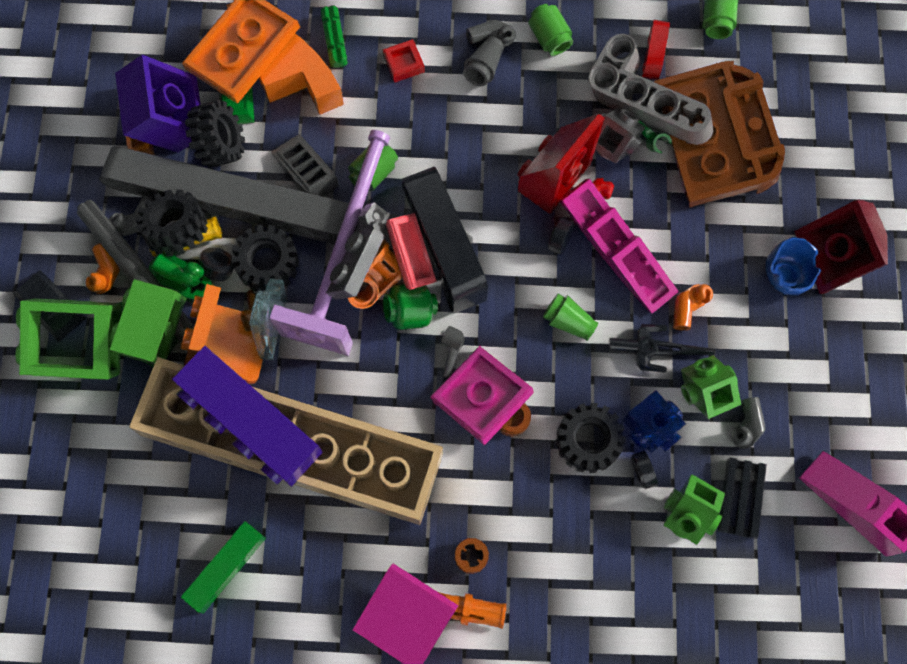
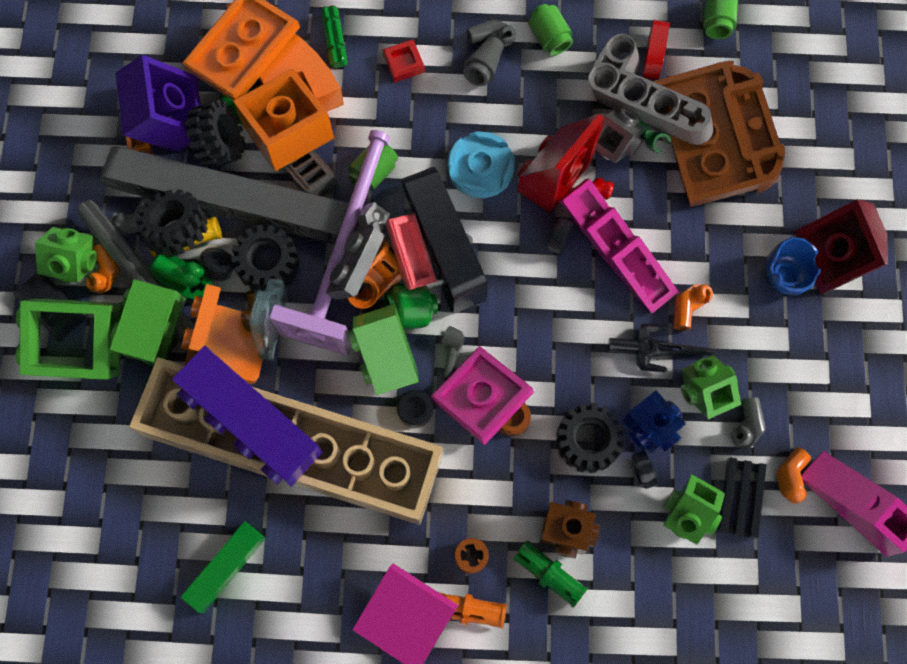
bright green cone [543,293,598,341] -> none
none -> bright green brick [35,227,97,283]
none -> orange brick [233,69,335,171]
none -> bright green brick [348,304,419,395]
none -> black tile [397,390,433,428]
none -> medium azure tile [447,131,515,198]
none -> green pin [513,540,588,608]
none -> reddish brown brick [539,500,600,559]
none -> orange arm [776,447,811,504]

